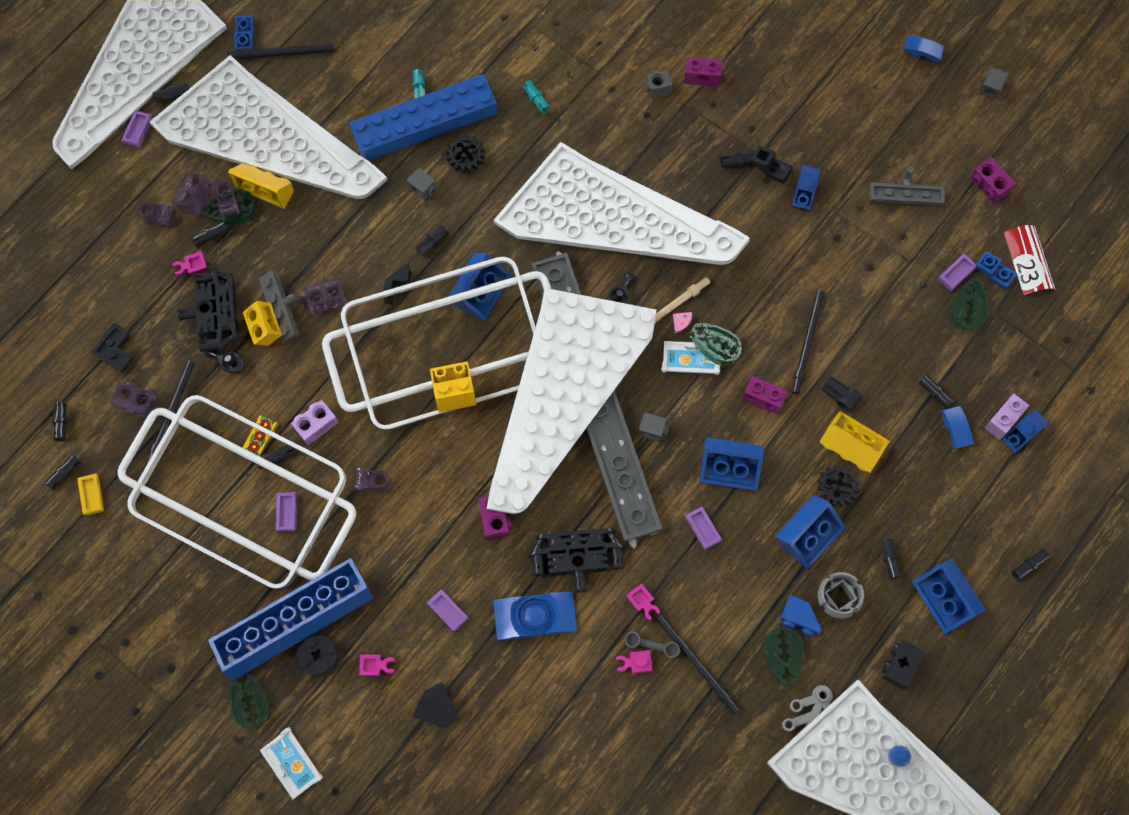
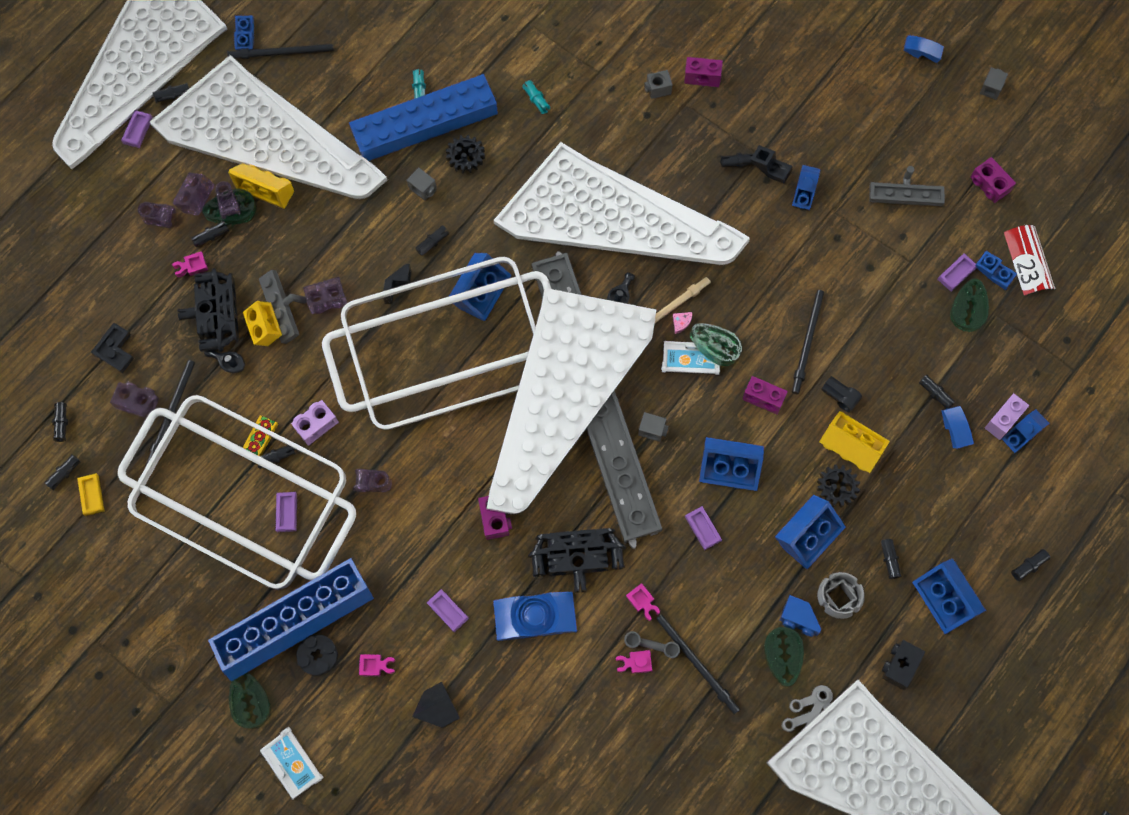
yellow slope [430,361,476,413] -> none
blue piece [888,745,911,767] -> none

